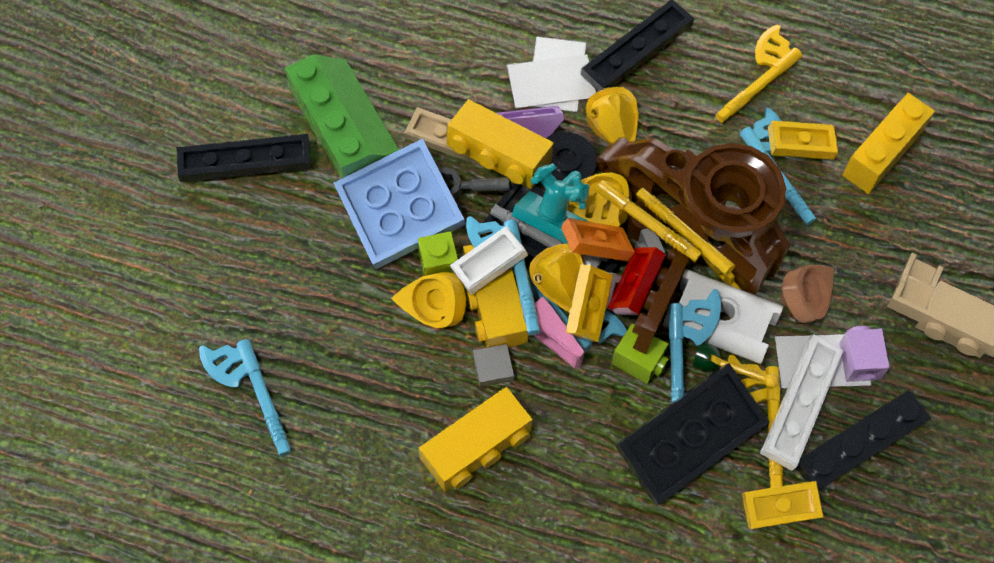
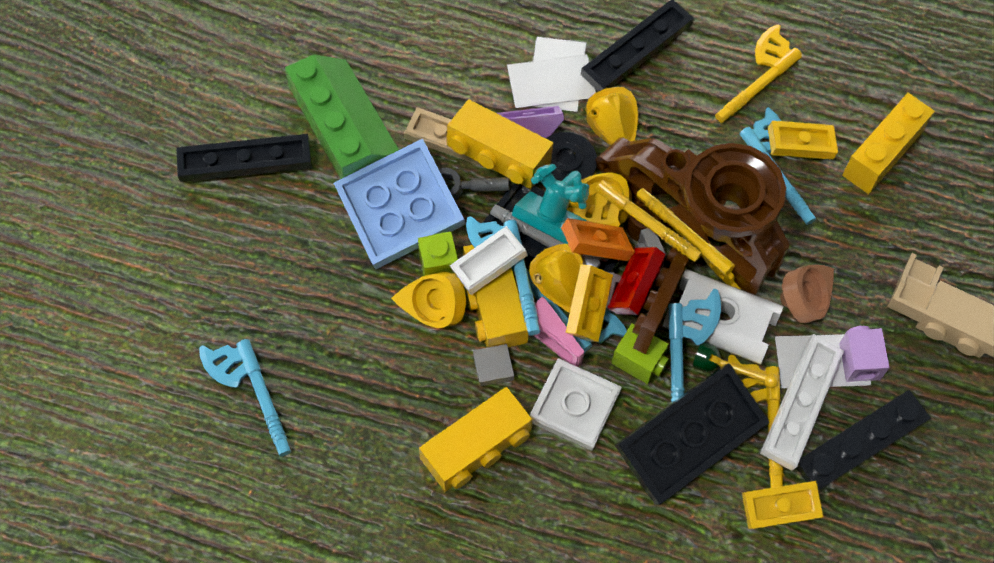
none -> white tile [529,358,622,451]

